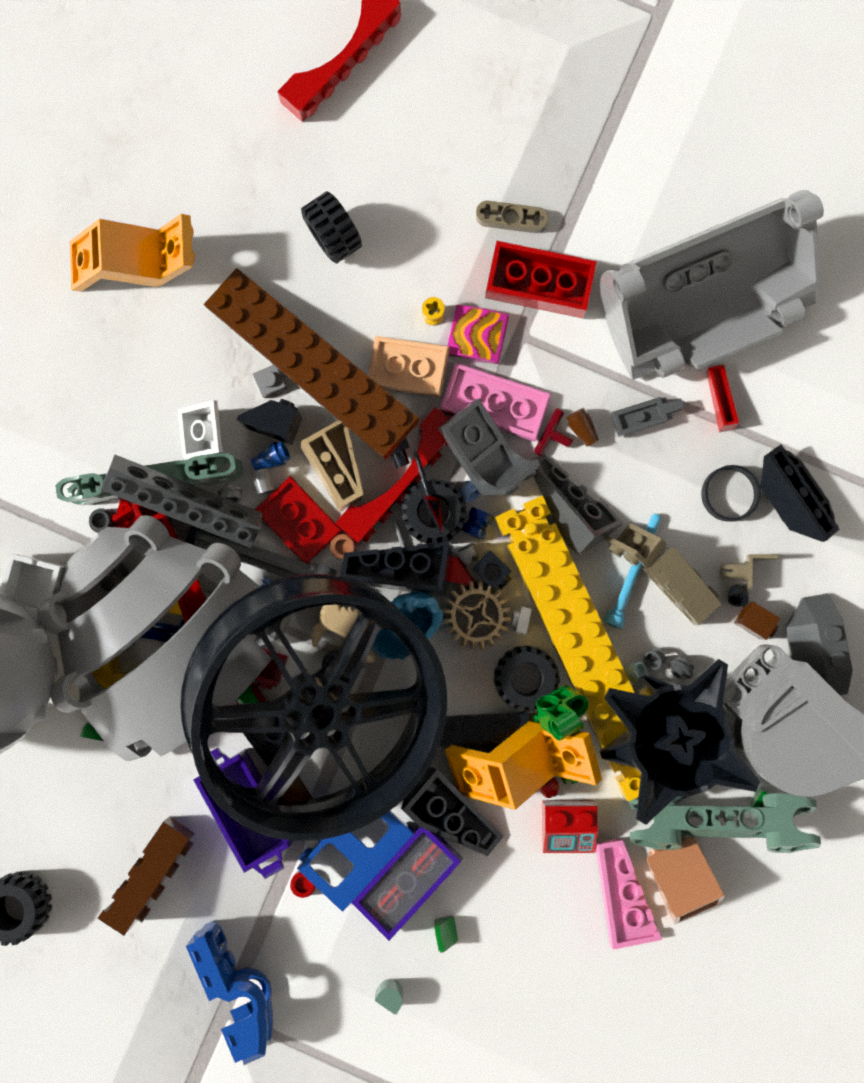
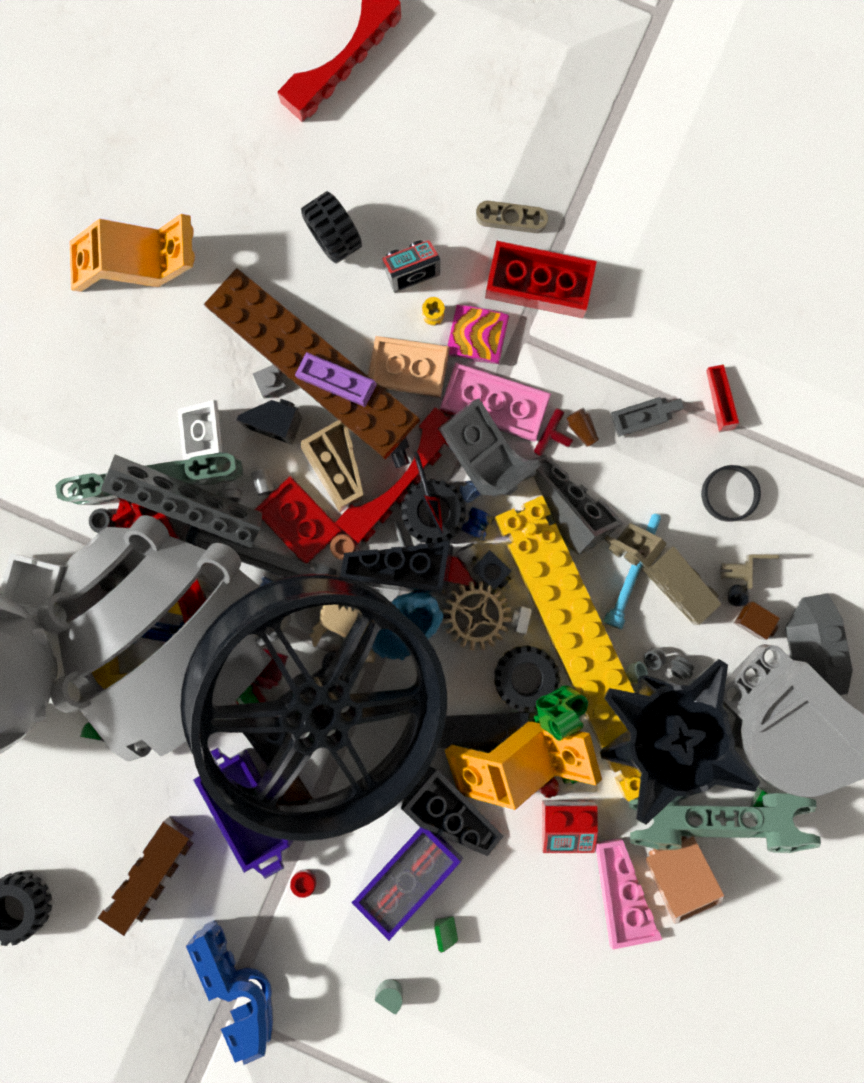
blue cone [250,441,290,471] -> none
blue window [297,810,414,912] -> none
light grey cylinder [600,190,824,380] -> none
black wedge [760,444,840,542] -> none
none -> medium lavender tile [295,352,377,407]
none -> black slope [382,240,440,293]

